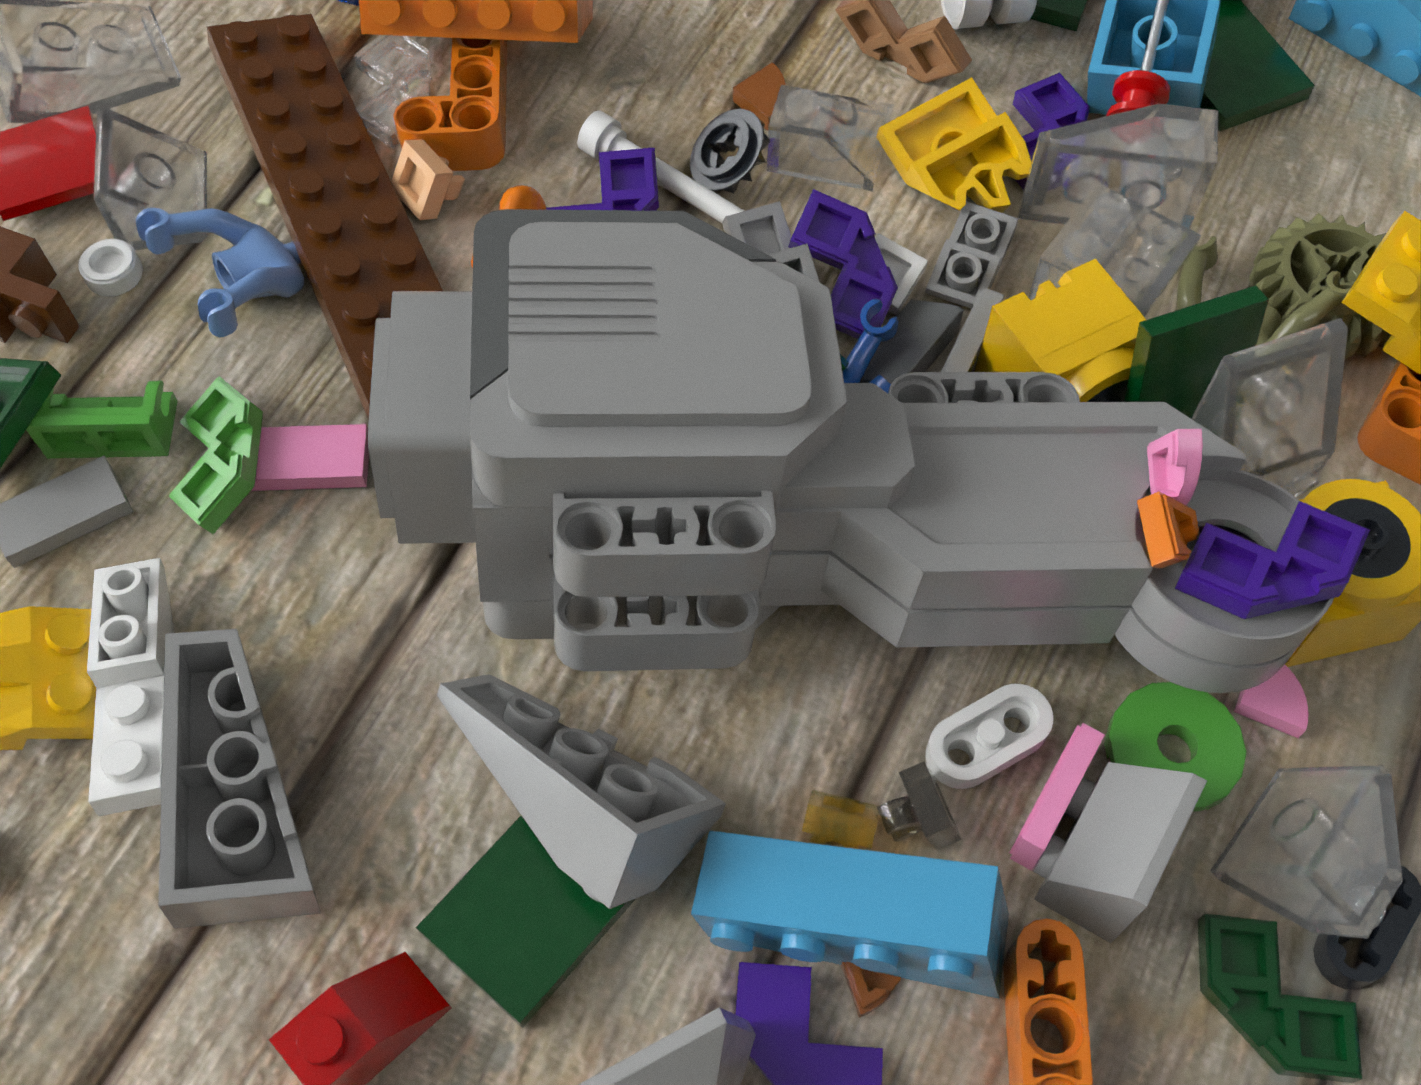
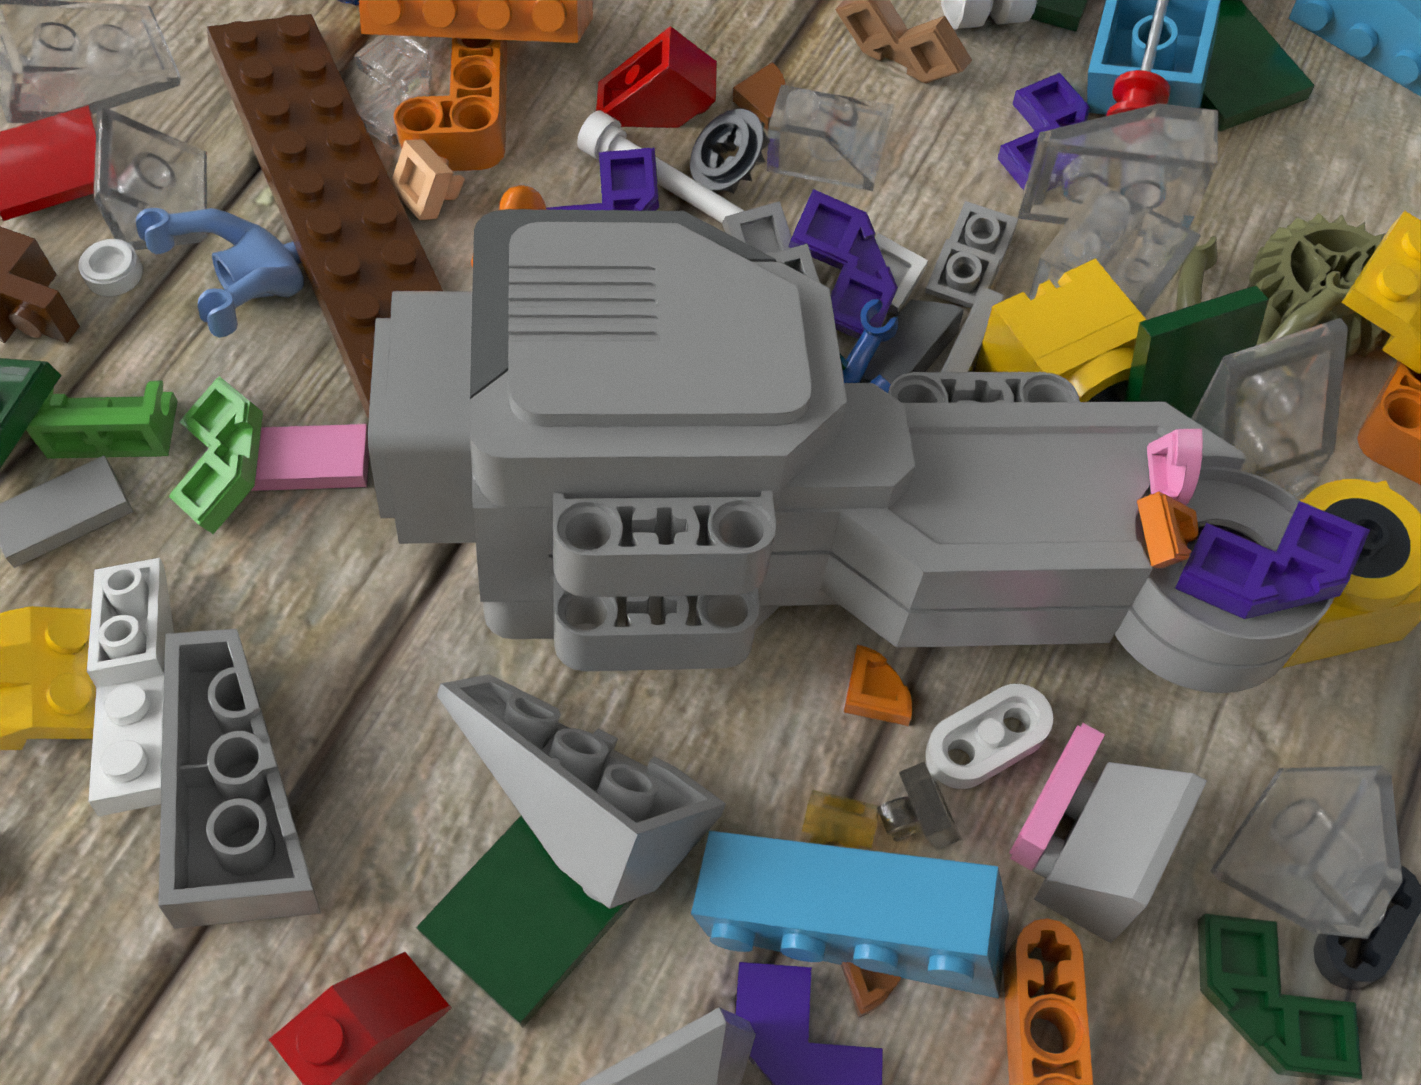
yellow plate [876,77,1035,213] -> none
bright green tile [1104,682,1246,812] -> none
bright pink tile [1234,664,1309,738] -> none
none -> red slope [596,26,717,128]
none -> orange tile [844,644,912,726]

